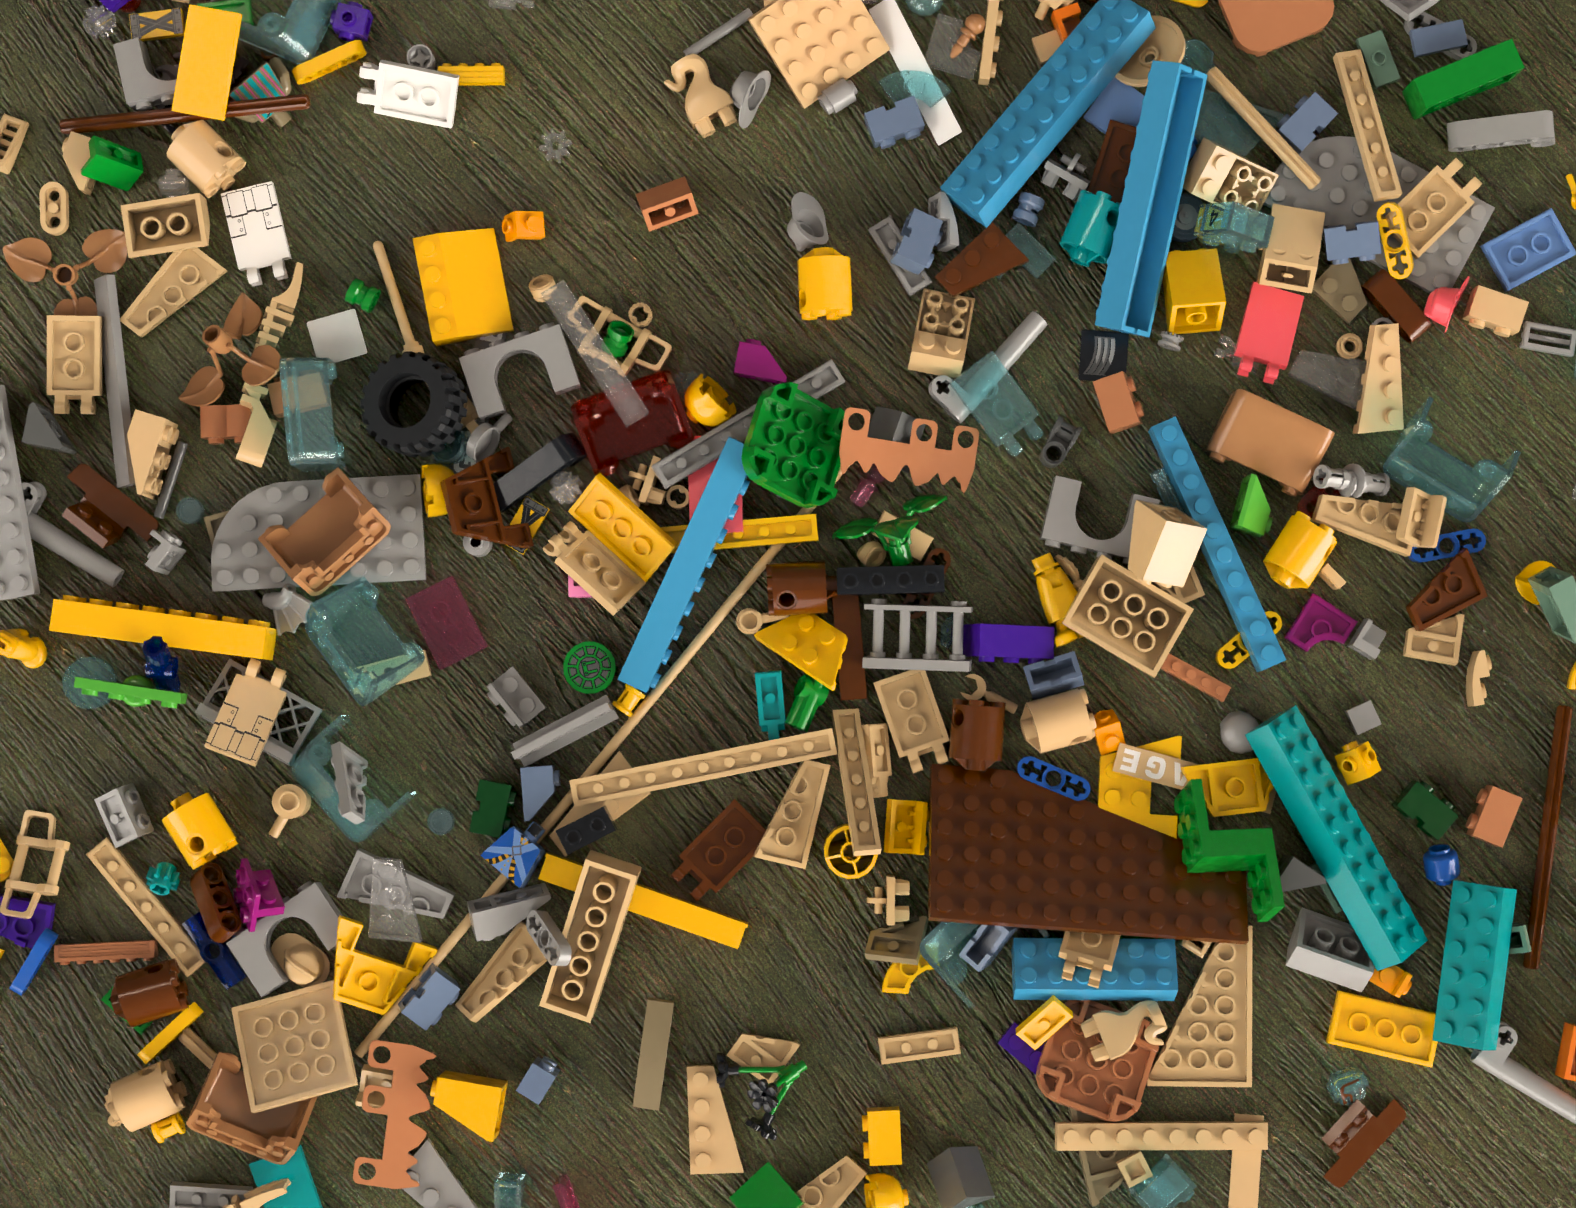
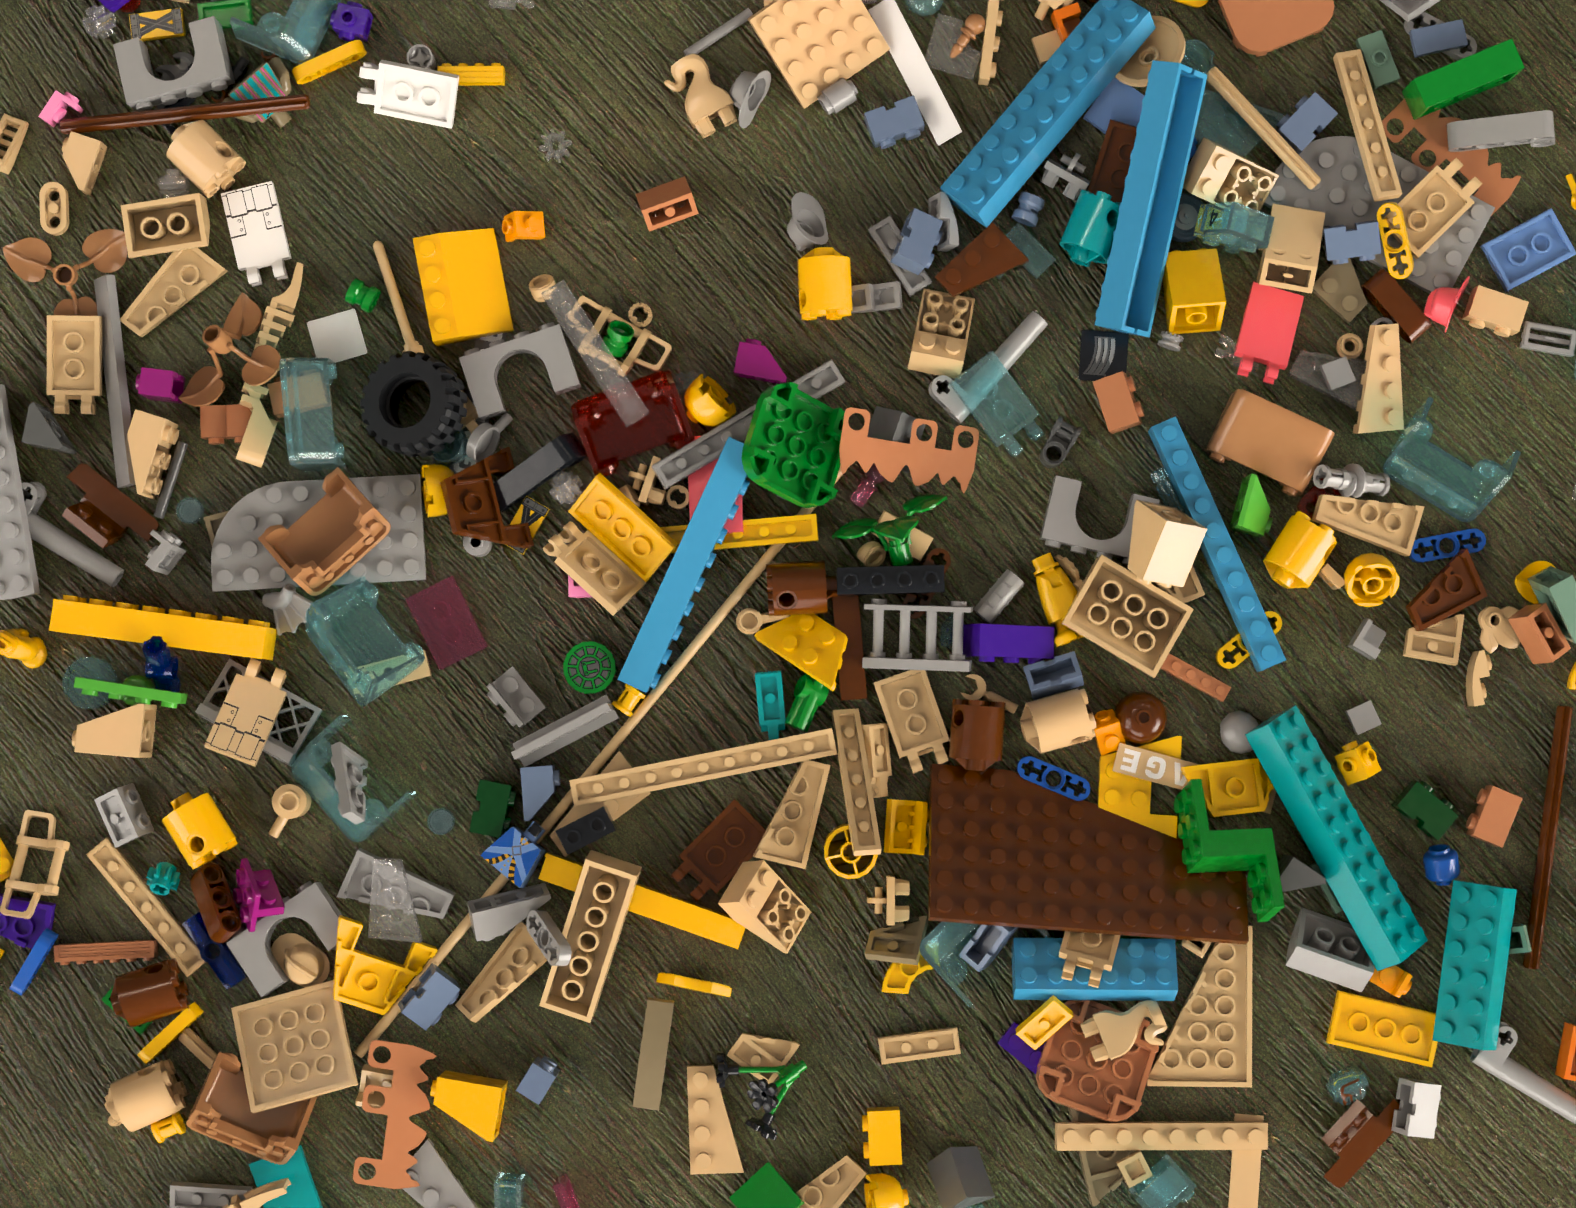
green panel [81,135,144,191] -> none
yellow tile [171,4,242,121] -> none
clear light blue tile [878,70,952,108] -> none
magenta tile [1283,593,1358,652] -> none
tan bracket [1396,487,1447,548] -> none
none -> bright pink bracket [38,90,84,127]
none -> tan slope [72,704,157,758]
none -> magenta brick [135,367,186,404]
none -> yellow tile [656,972,732,997]
none -> tan slope [718,860,811,954]
none -> light grey slope [851,281,903,313]
none -> light grey axle [973,569,1025,624]
none -> reddish brown cylinder [1114,691,1167,744]
none -> light grey tile [1320,356,1356,391]
none -> yellow cylinder [1344,553,1399,607]
none -> nougat piece [1382,98,1521,216]
none -> brick [1391,1077,1442,1139]
none -> tan plate [1478,606,1520,654]
none -> nougat brick [1508,603,1571,664]

